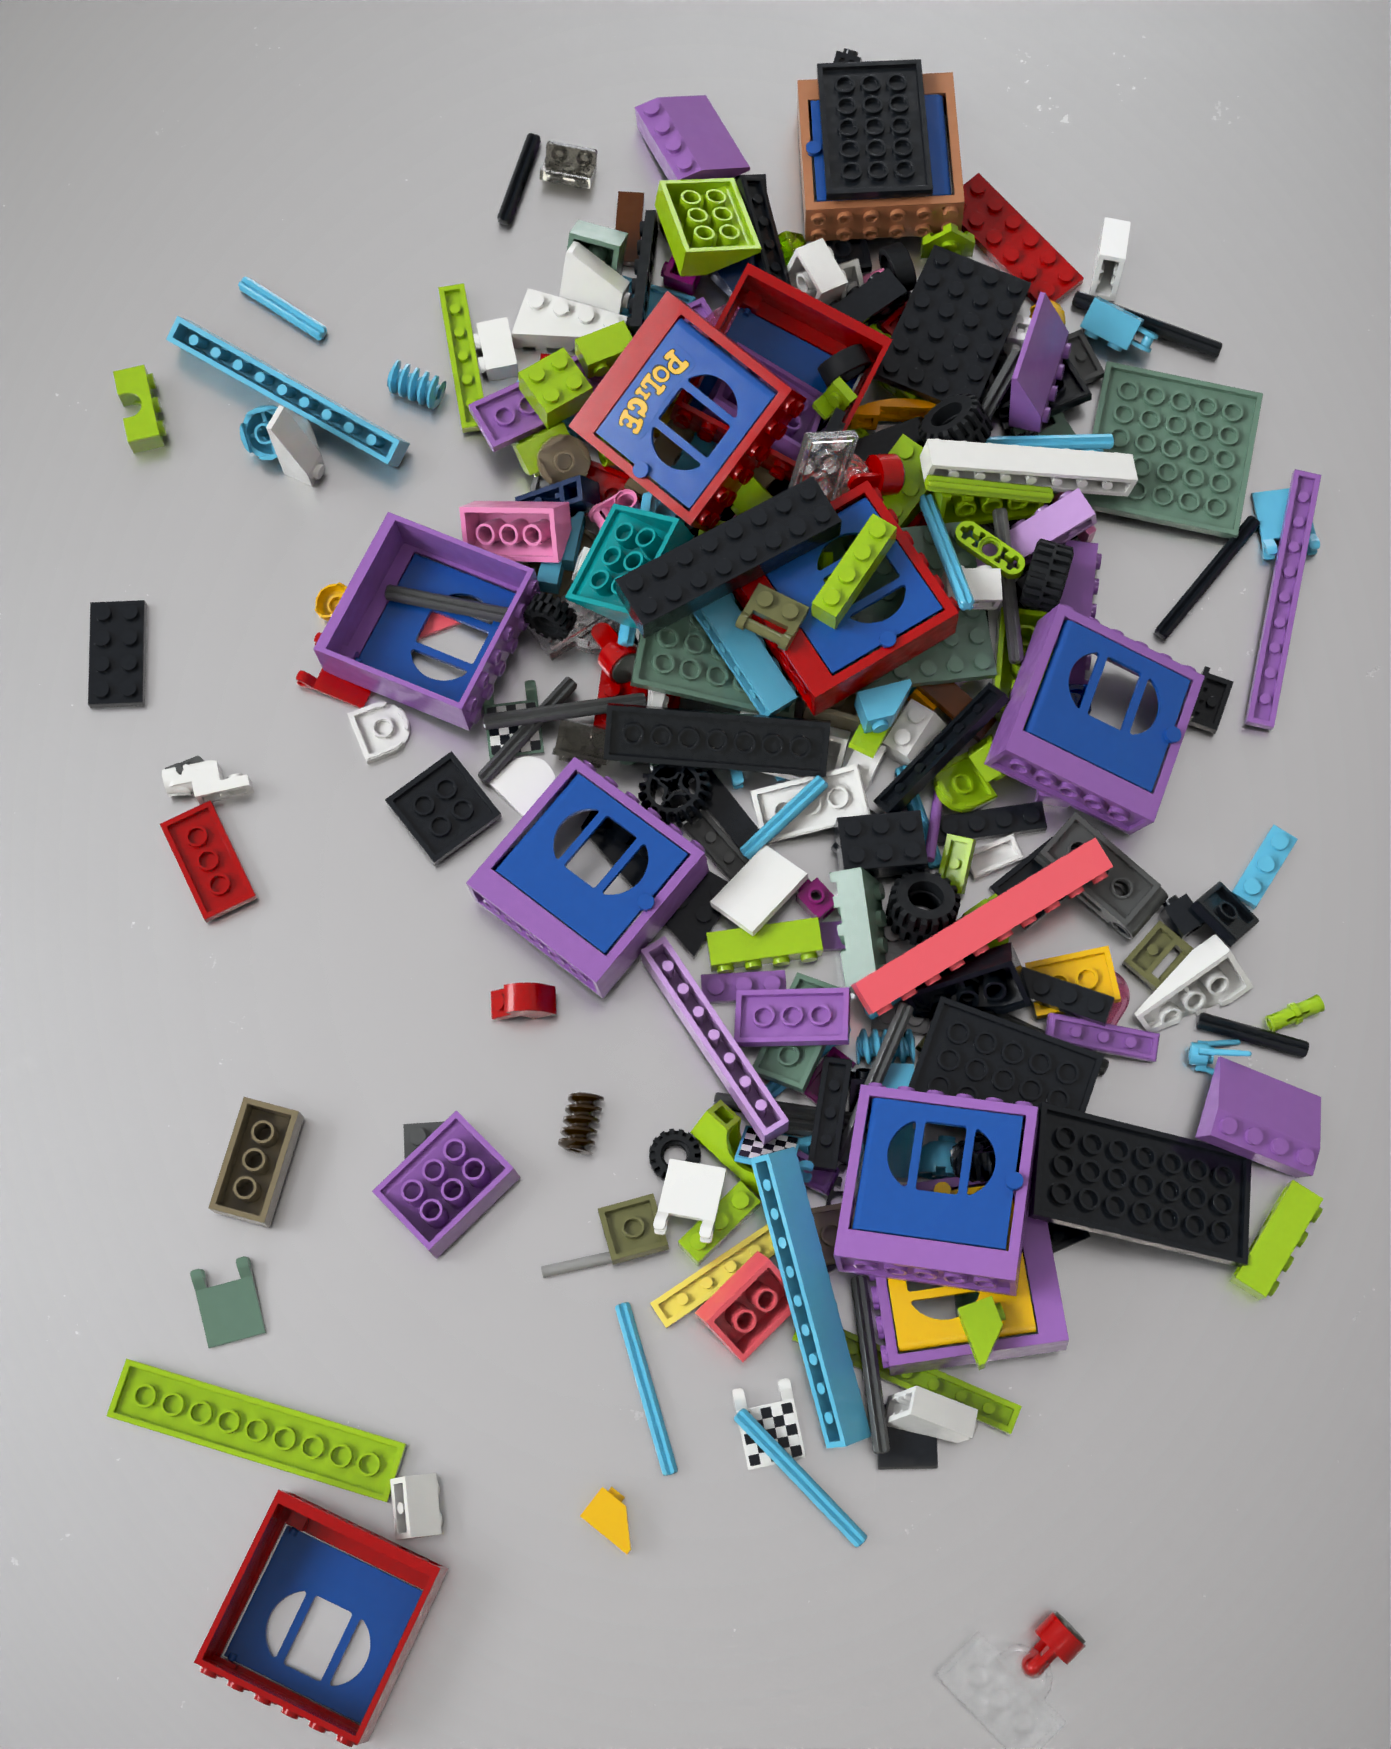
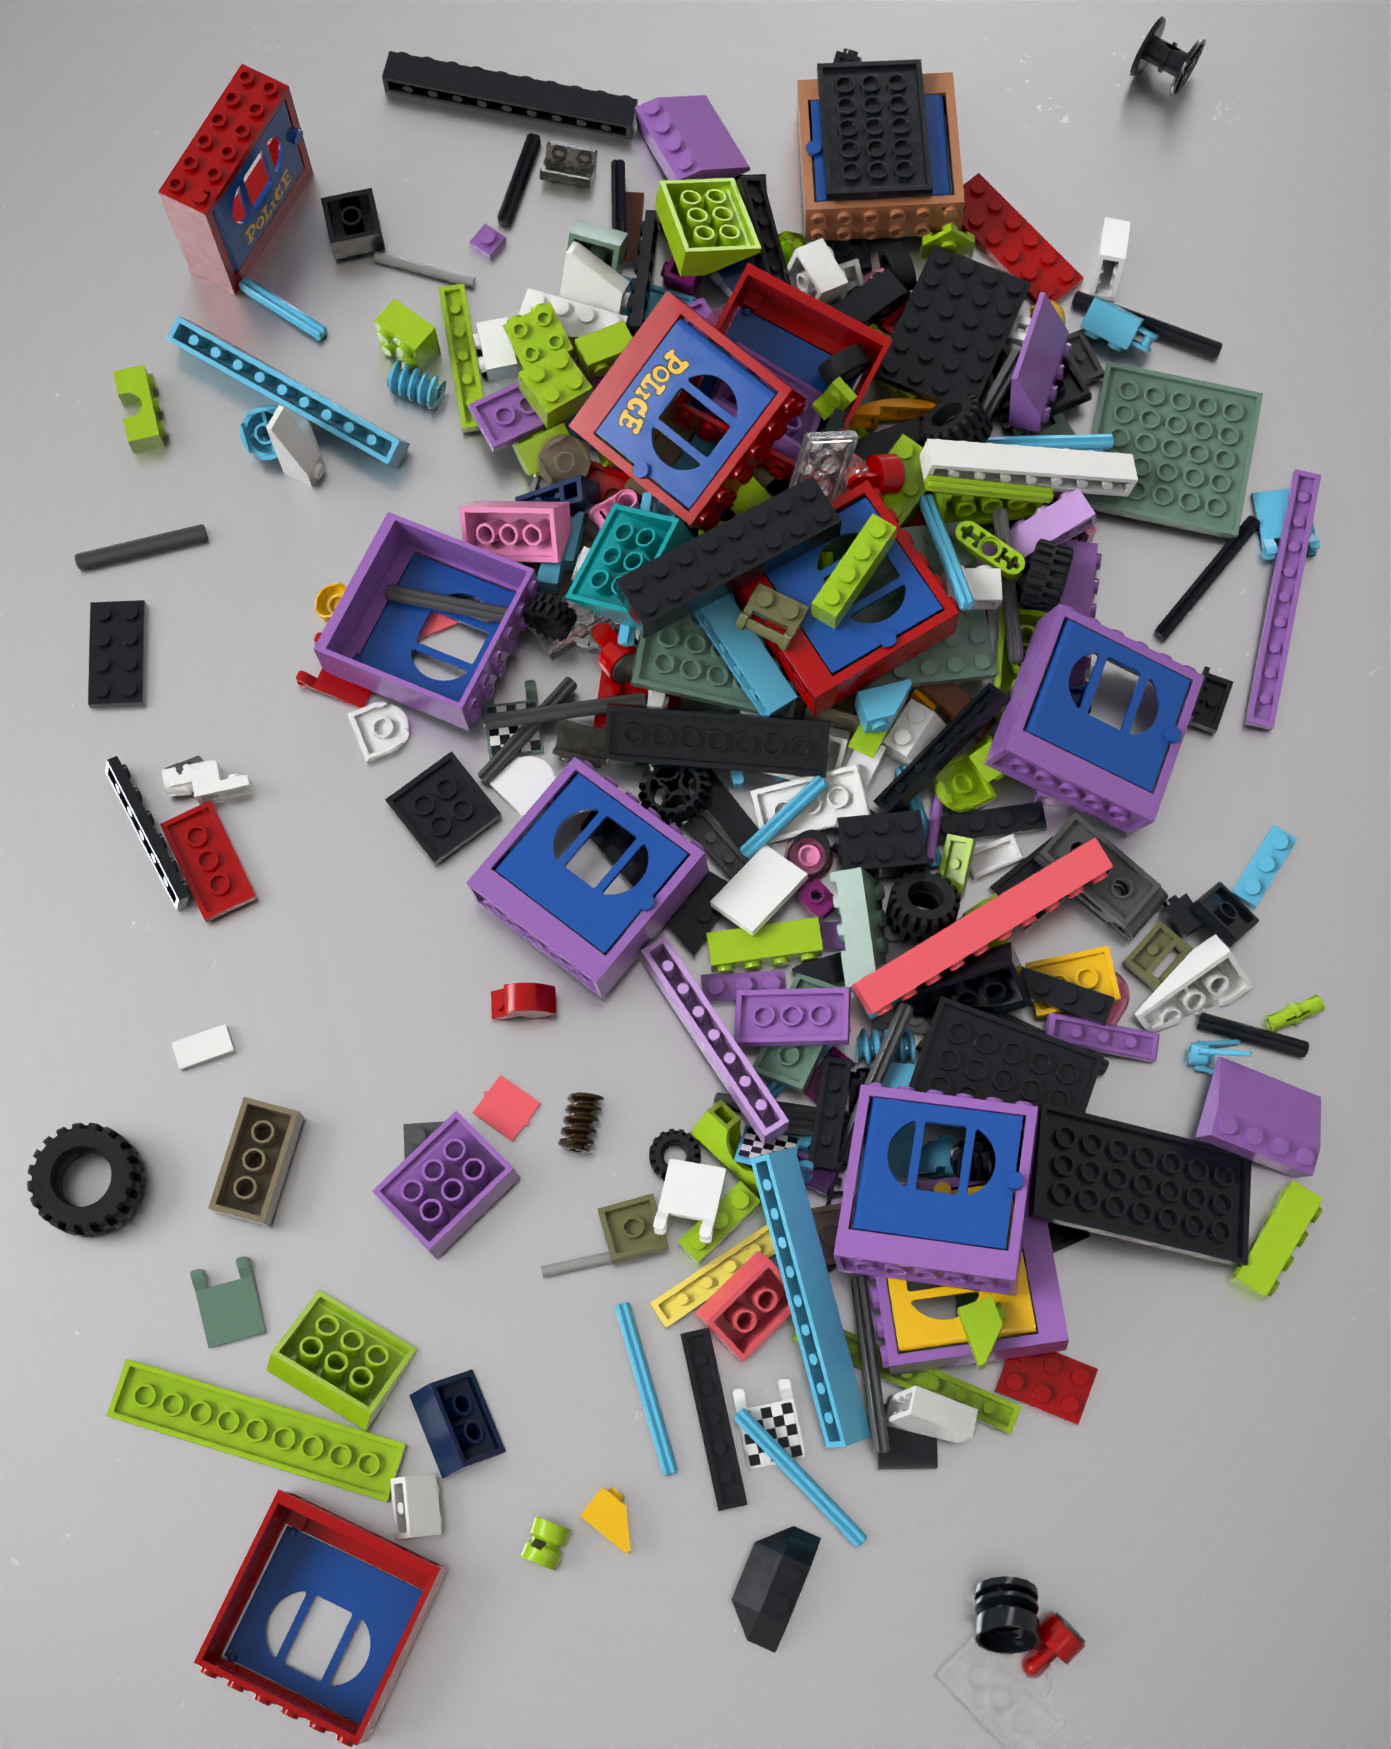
none -> black tyre [27,1123,146,1237]
none -> dark grey axle [75,524,207,569]
none -> black plate [105,756,191,911]
none -> red door [158,64,313,296]
none -> white tile [171,1024,235,1071]
none -> lime slope [266,1289,417,1431]
none -> black brick [321,188,385,259]
none -> light grey bar [374,251,476,288]
none -> lime brick [374,298,441,375]
none -> black brick [382,51,638,140]
none -> dark blue slope [409,1369,506,1479]
none -> medium lavender plate [470,223,506,261]
none -> coral piece [472,1075,541,1142]
none -> lime brick [502,302,576,369]
none -> lime wheel [520,1516,572,1571]
none -> black axle [611,159,626,254]
none -> black plate [680,1328,748,1511]
none -> black wedge [731,1526,821,1653]
none -> bright pink piece [784,830,834,882]
none -> black slope [791,952,845,984]
none -> black wheel [974,1576,1040,1654]
none -> red plate [994,1336,1098,1425]
none -> black piece [1130,16,1206,98]

